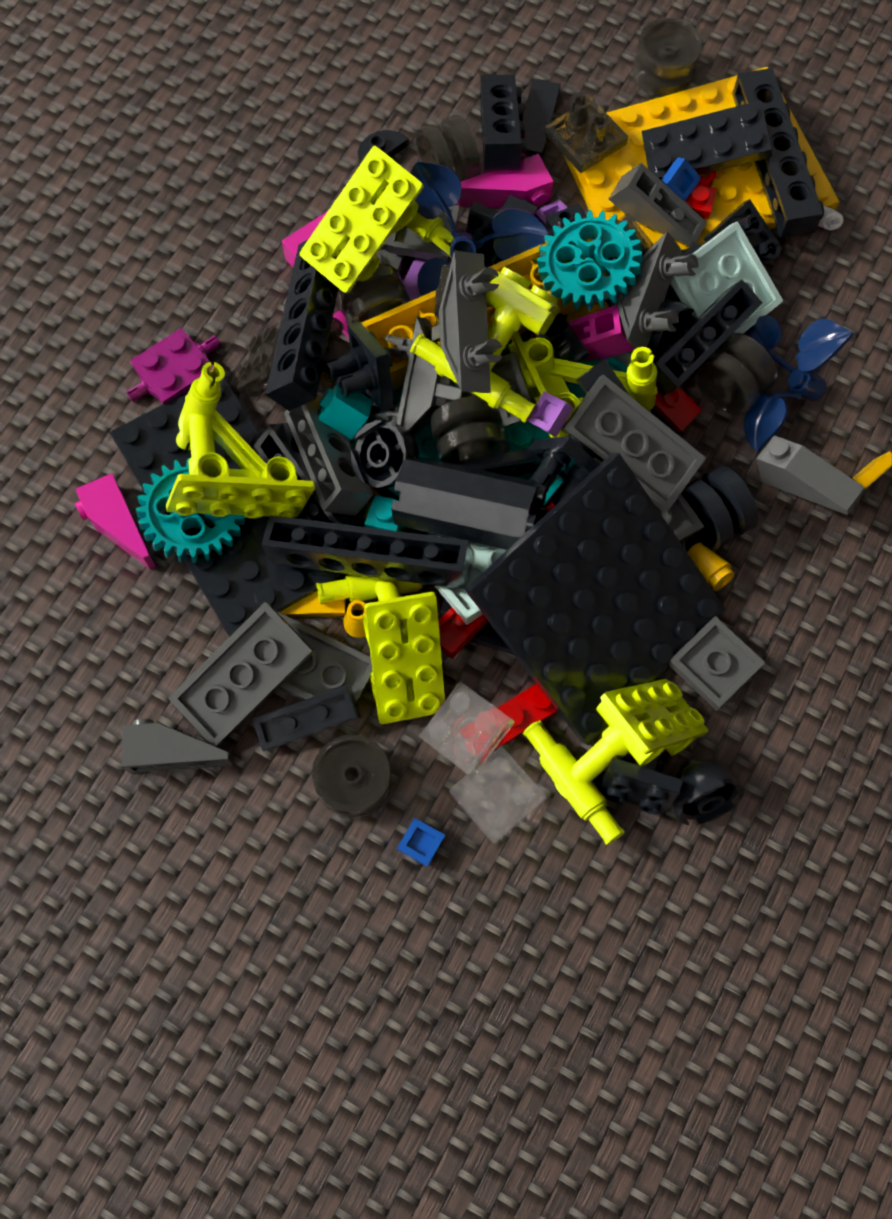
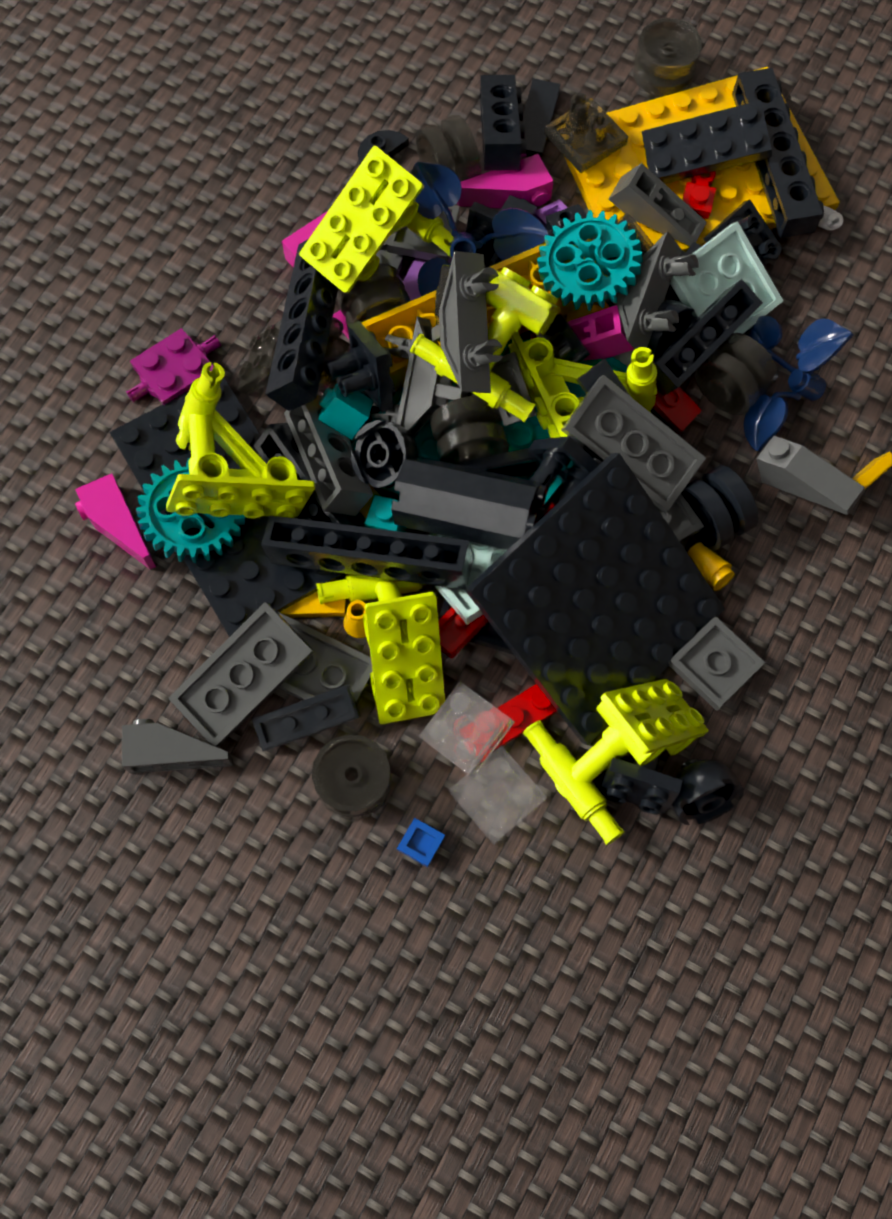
medium lavender plate [527,391,574,437] -> none
blue plate [661,157,701,202] -> none

